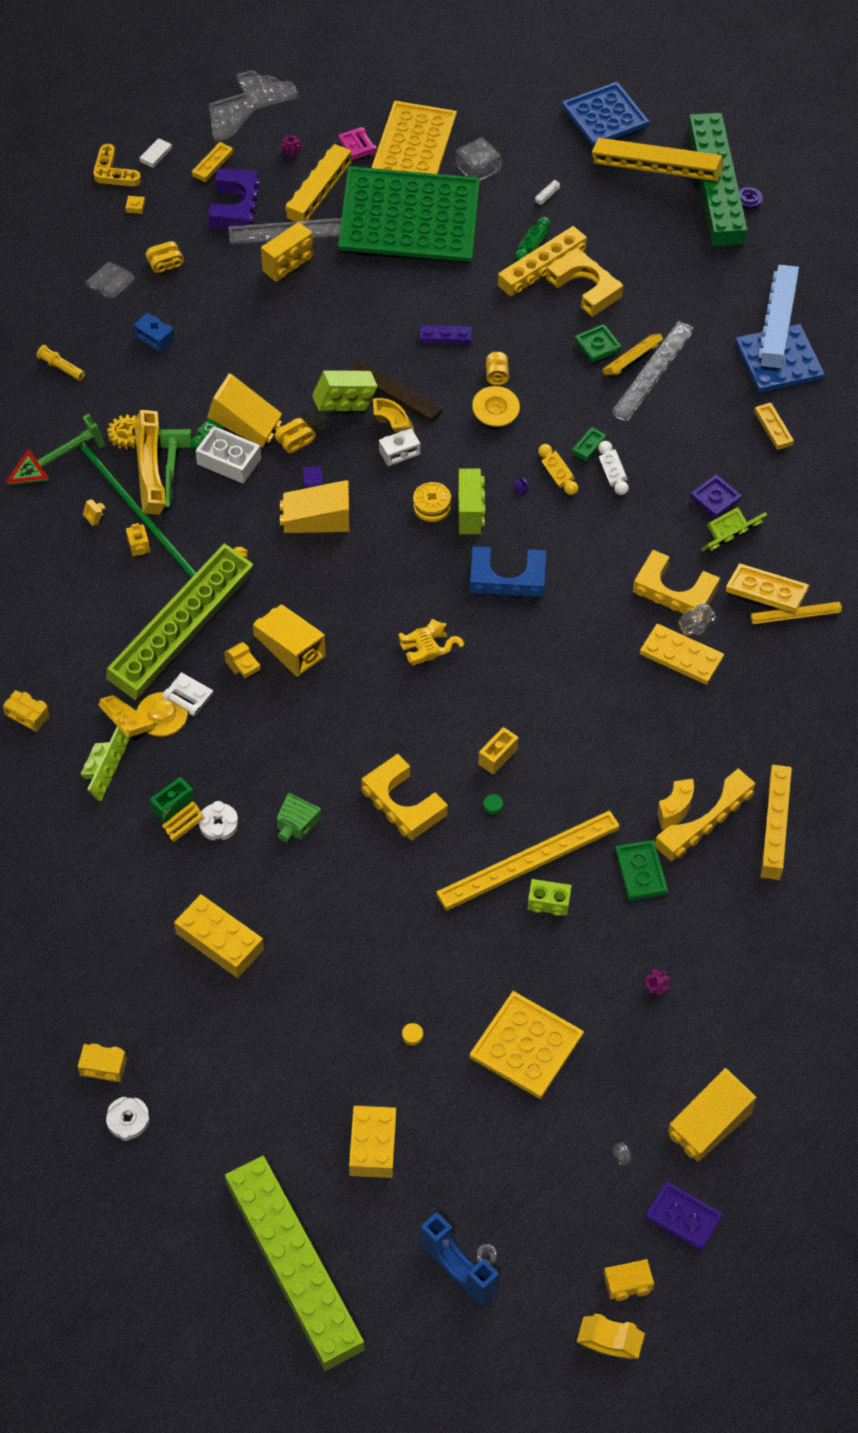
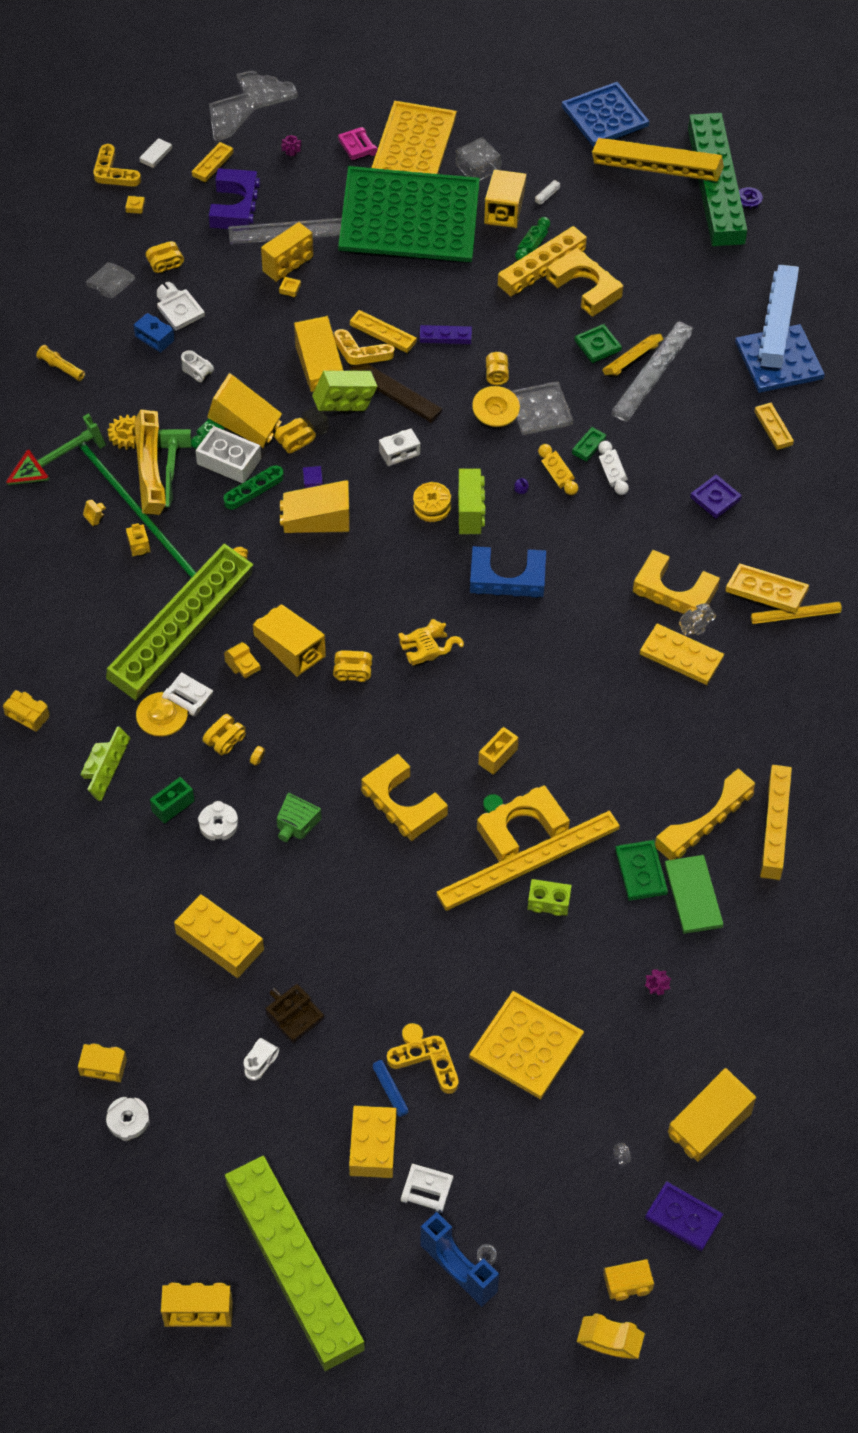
yellow wing [99,695,155,738] -> none
yellow tile [162,802,205,842] -> none
yellow brick [285,144,352,225] -> none
yellow brick [373,398,415,434] -> none
yellow brick [657,779,694,830] -> none
lime bracket [701,507,767,551] -> none
none -> white plate [157,282,205,331]
none -> yellow brick [161,1283,233,1327]
none -> white piece [181,350,214,382]
none -> yellow brick [202,714,246,755]
none -> green beam [224,465,284,510]
none -> white piece [244,1038,279,1080]
none -> yellow tile [250,746,265,766]
none -> dark brown plate [265,984,325,1043]
none -> yellow plate [279,277,301,297]
none -> yellow slope [294,316,343,392]
none -> yellow brick [333,651,372,682]
none -> yellow beam [334,329,395,365]
none -> yellow plate [350,310,417,353]
none -> blue axle [373,1060,408,1117]
none -> yellow beam [387,1036,459,1094]
none -> white plate [401,1164,453,1213]
none -> yellow arch [477,785,570,862]
none -> yellow slope [484,170,526,228]
none -> clear plate [512,381,573,435]
none -> bright green tile [664,855,723,934]

